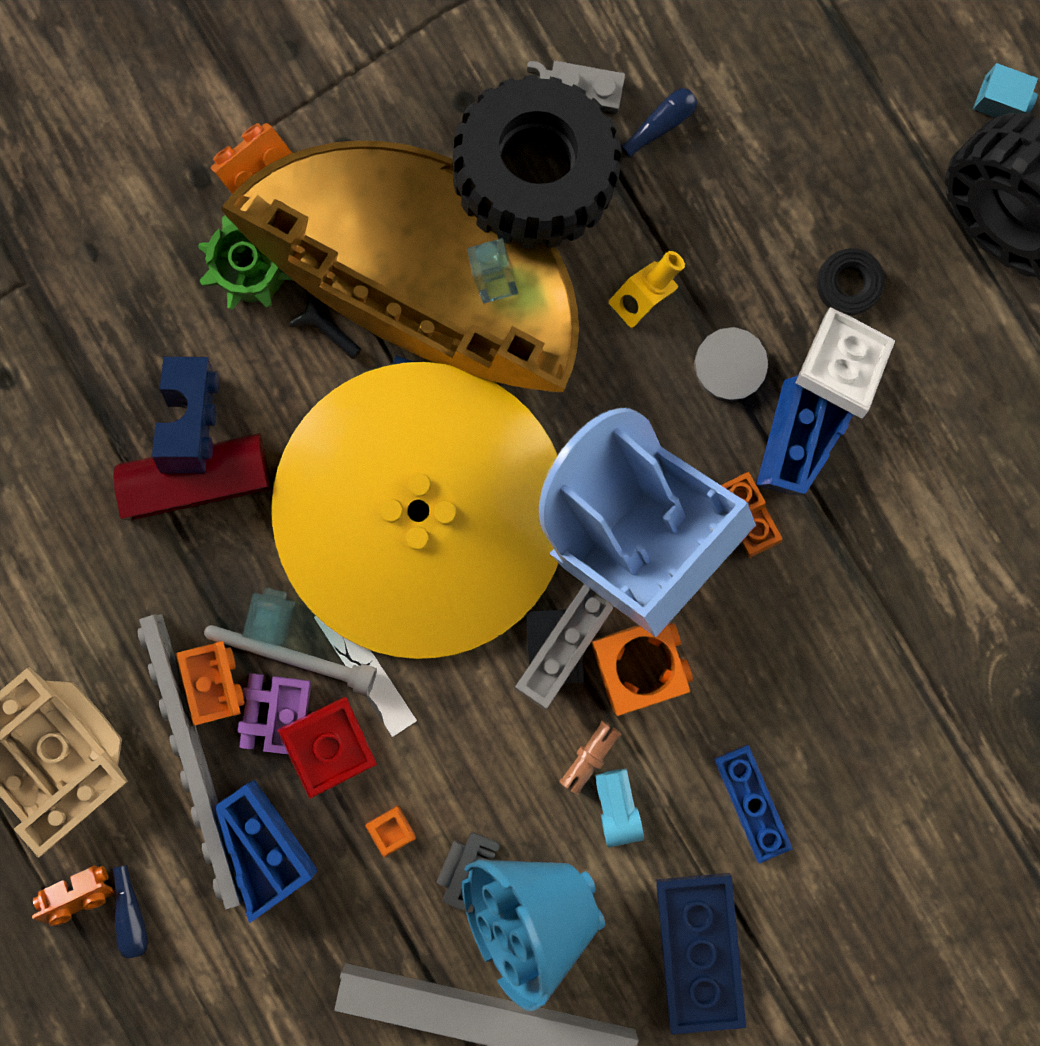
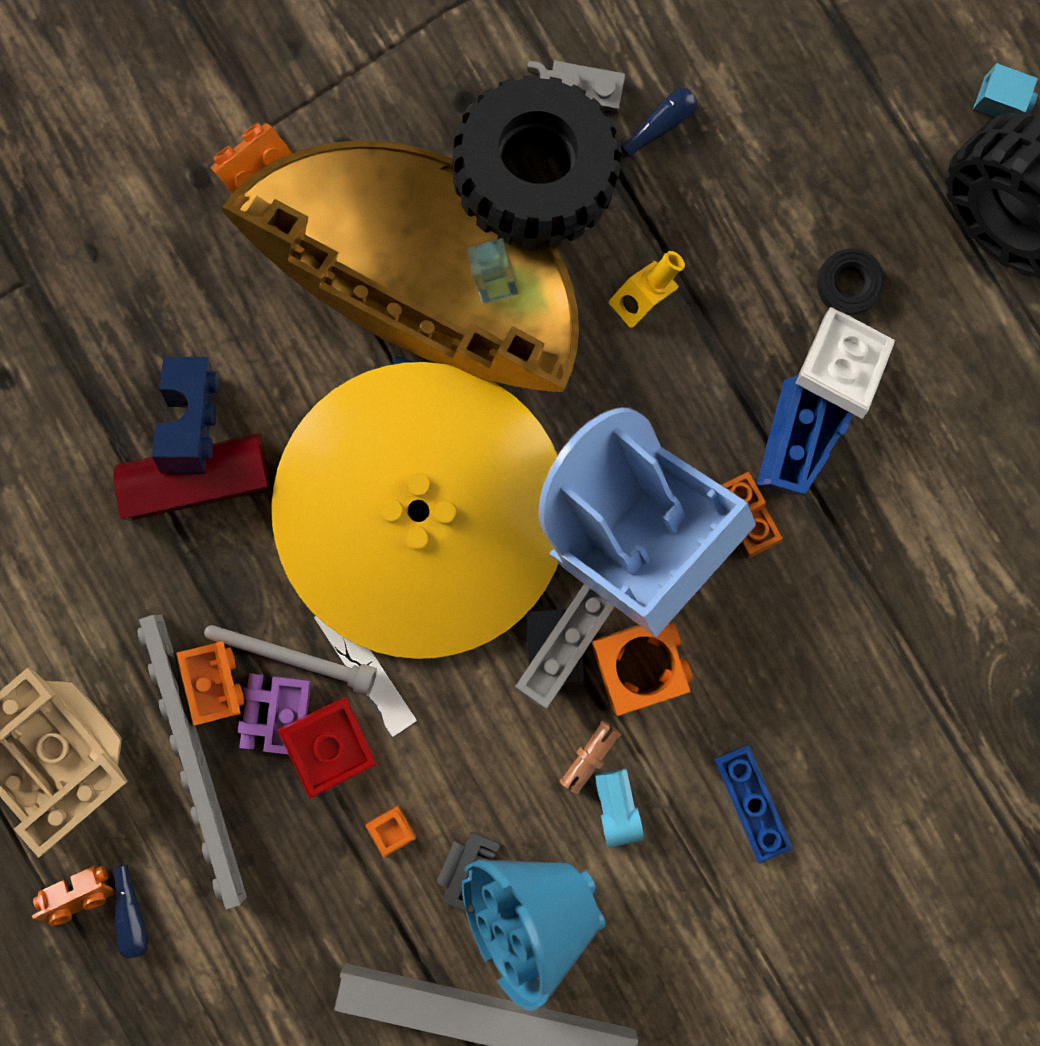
bright green brick [198,215,293,310] -> none
blue wedge [215,779,318,923] -> none
clear light blue brick [242,588,295,645] -> none
black piece [289,294,362,360] -> none
dark blue plate [656,873,746,1035] -> none
light grey tile [694,327,768,401] -> none

